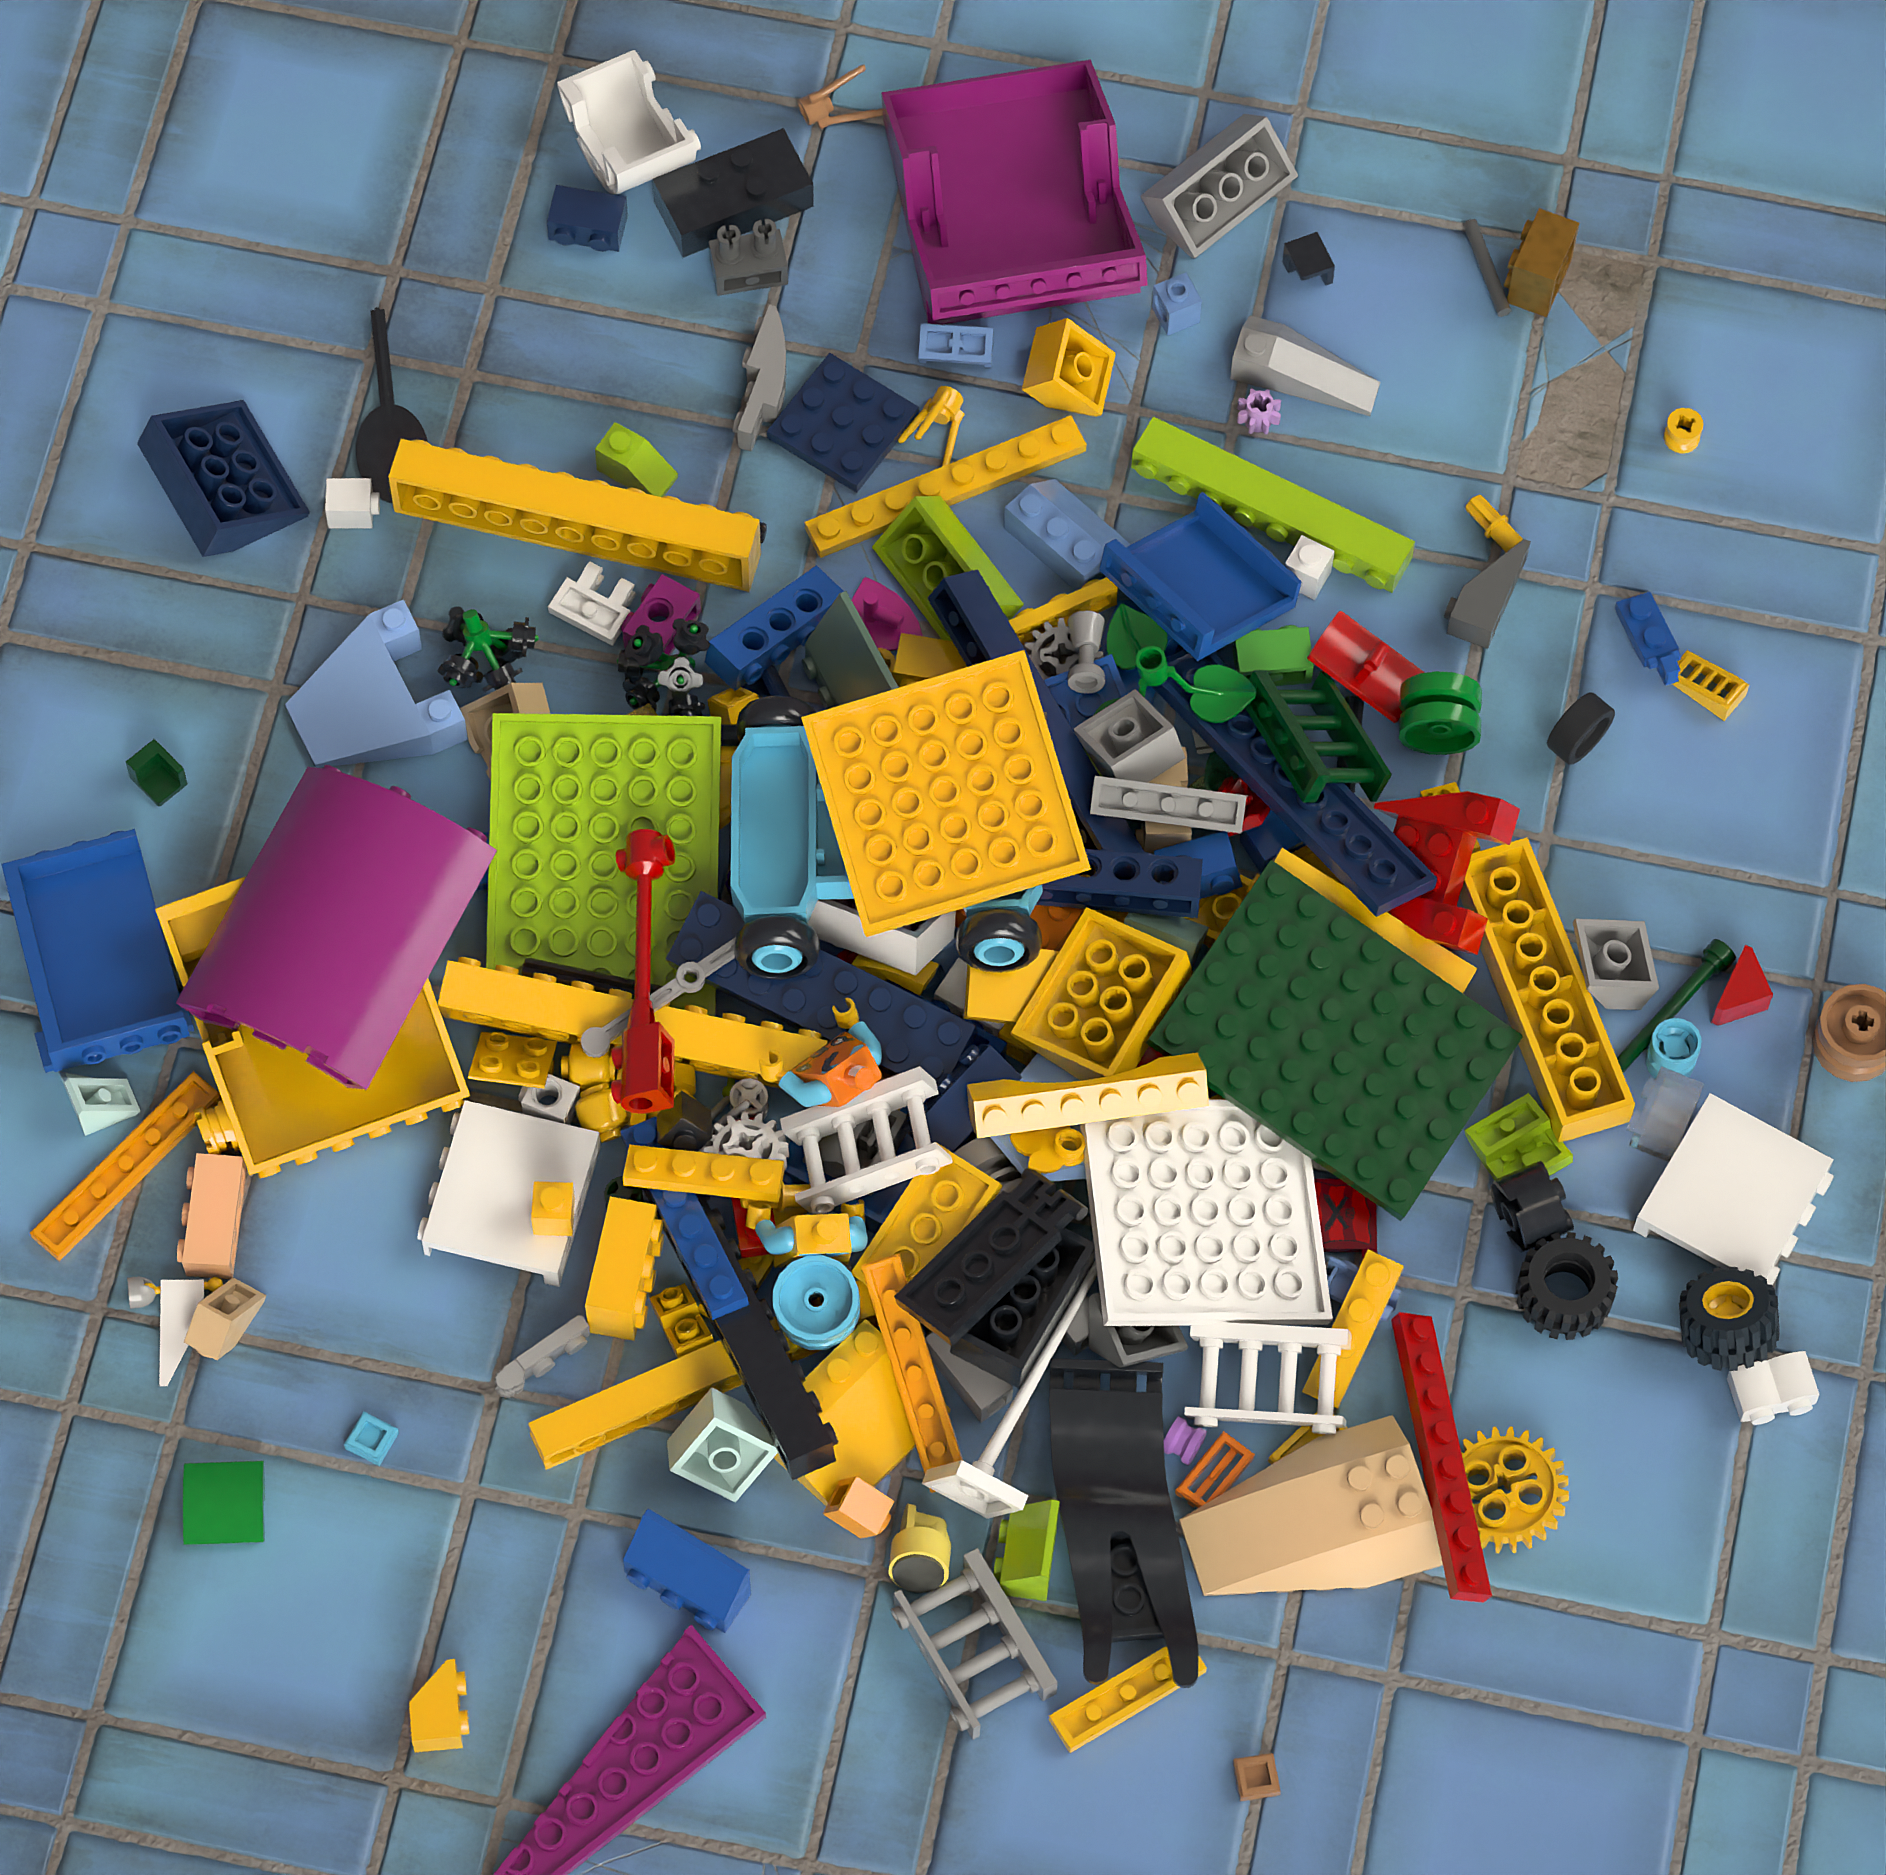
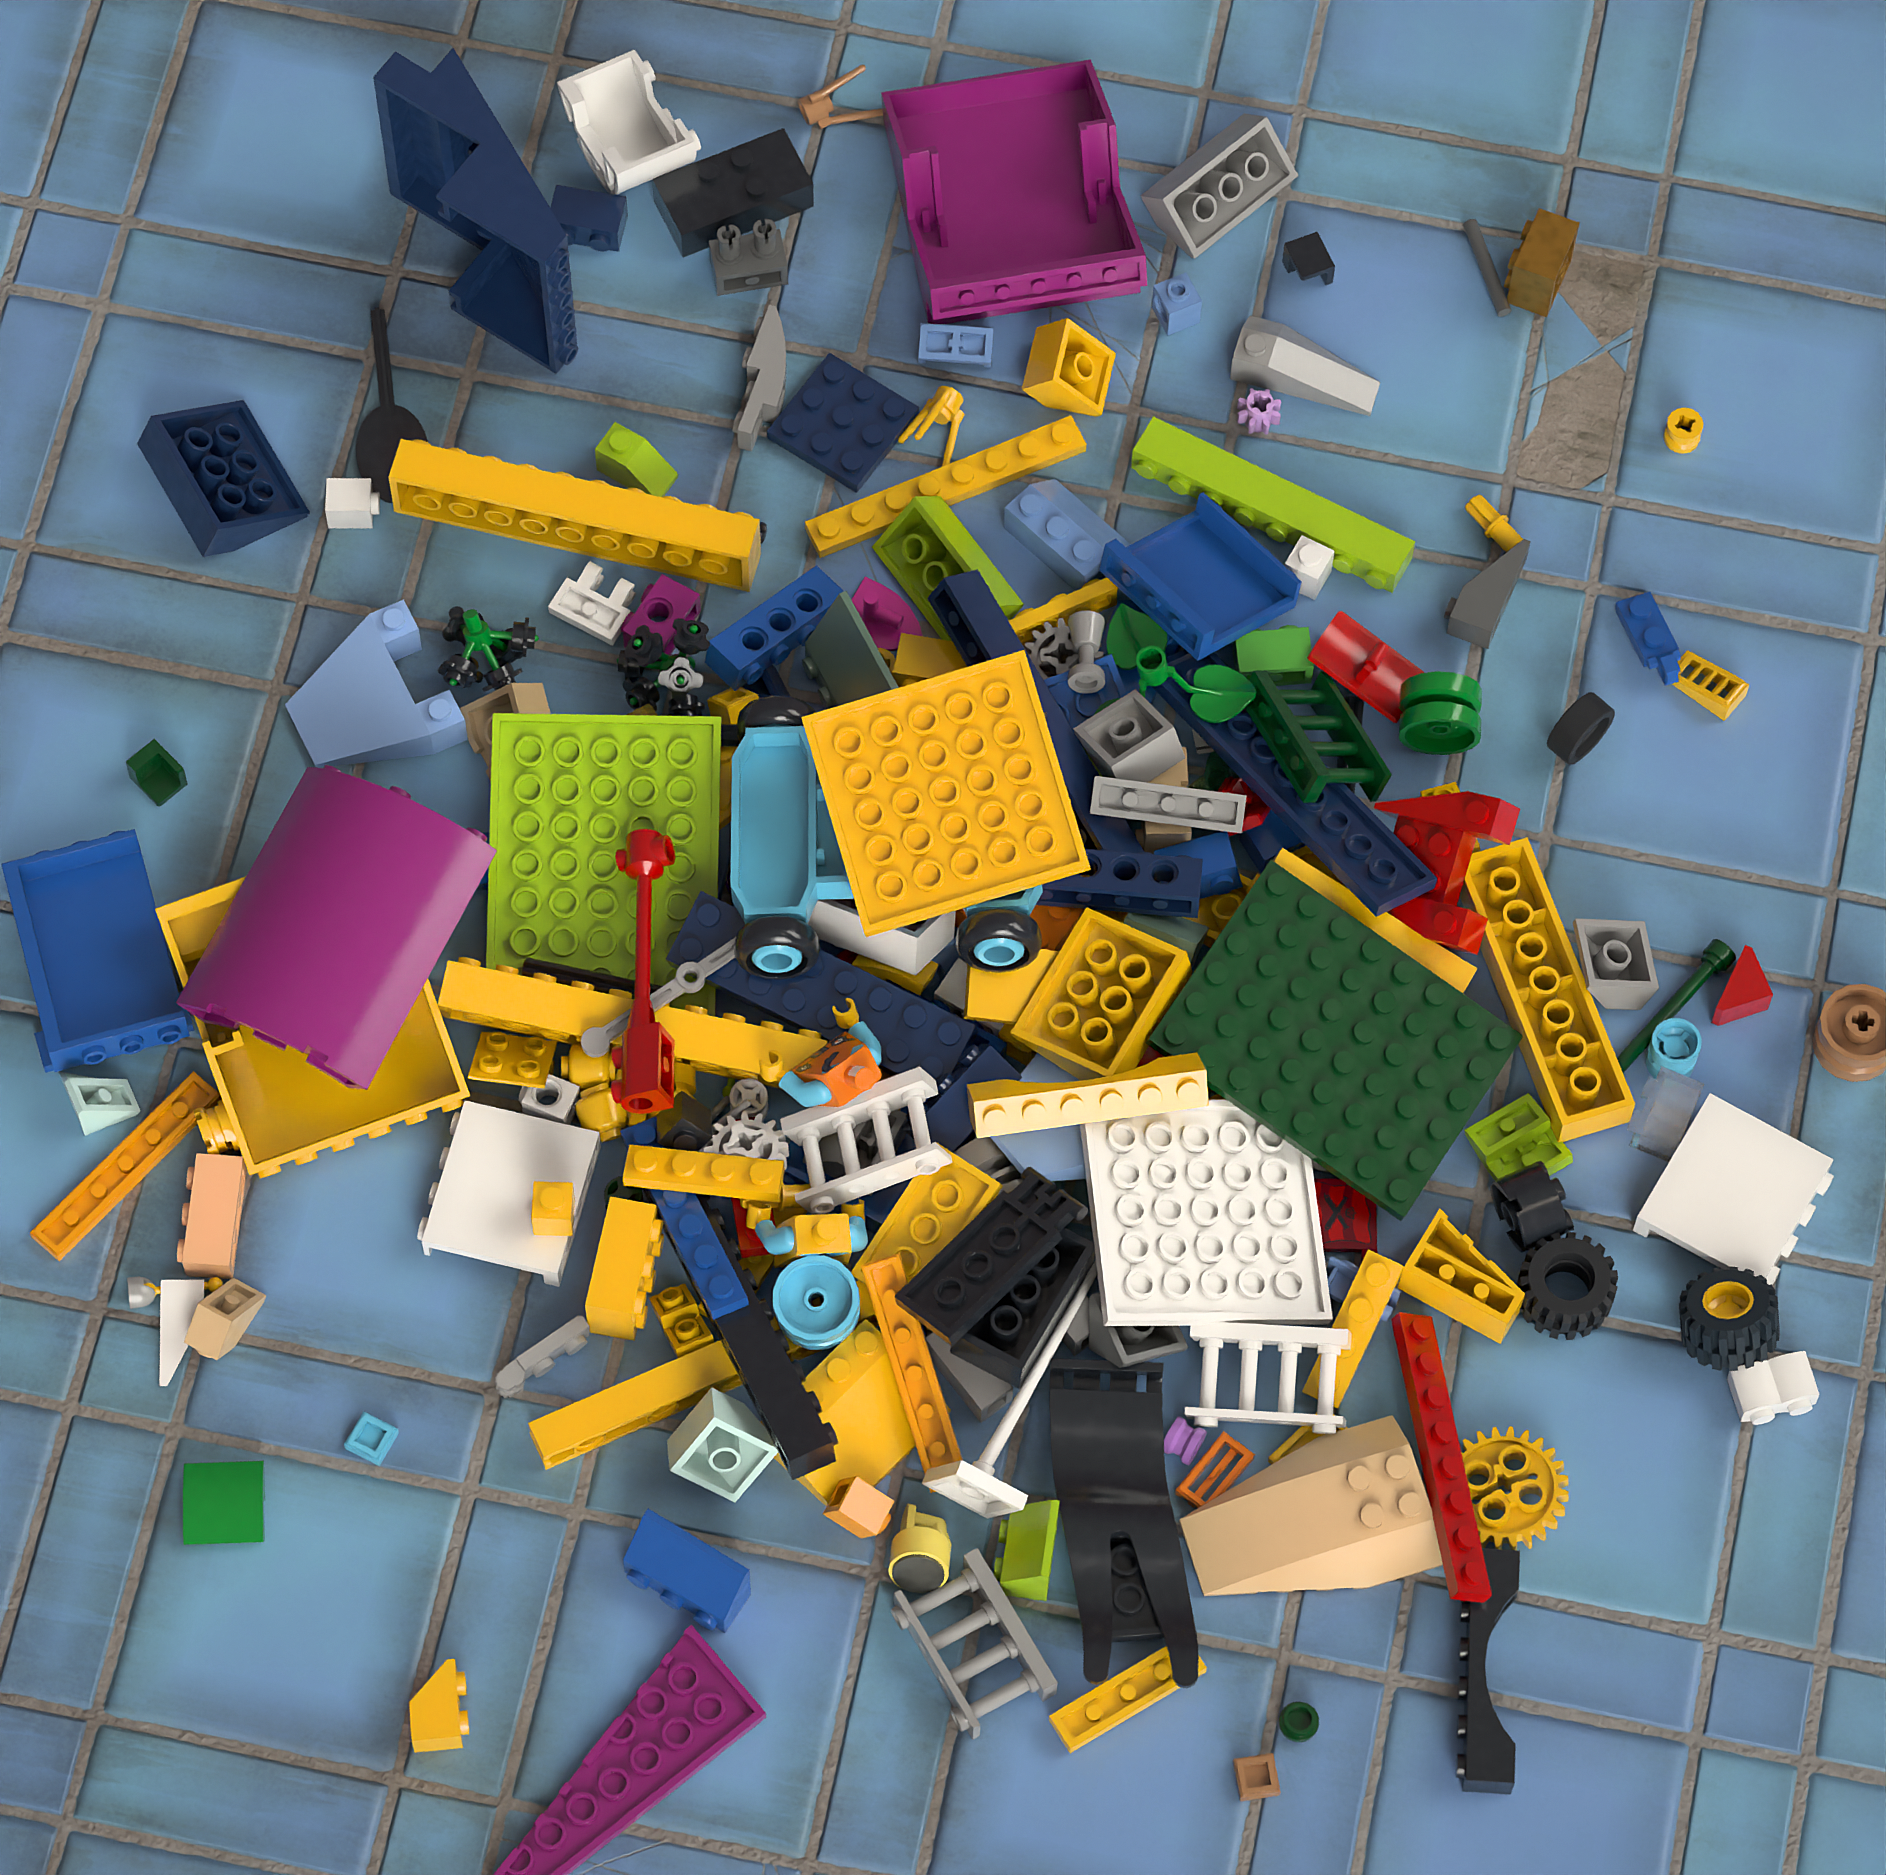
yellow plate [1010,1125,1086,1173] -> none
none -> dark blue panel [373,48,578,374]
none -> dark green plate [1279,1702,1319,1742]
none -> yellow wedge [1397,1208,1525,1344]
none -> black arch [1455,1548,1520,1794]

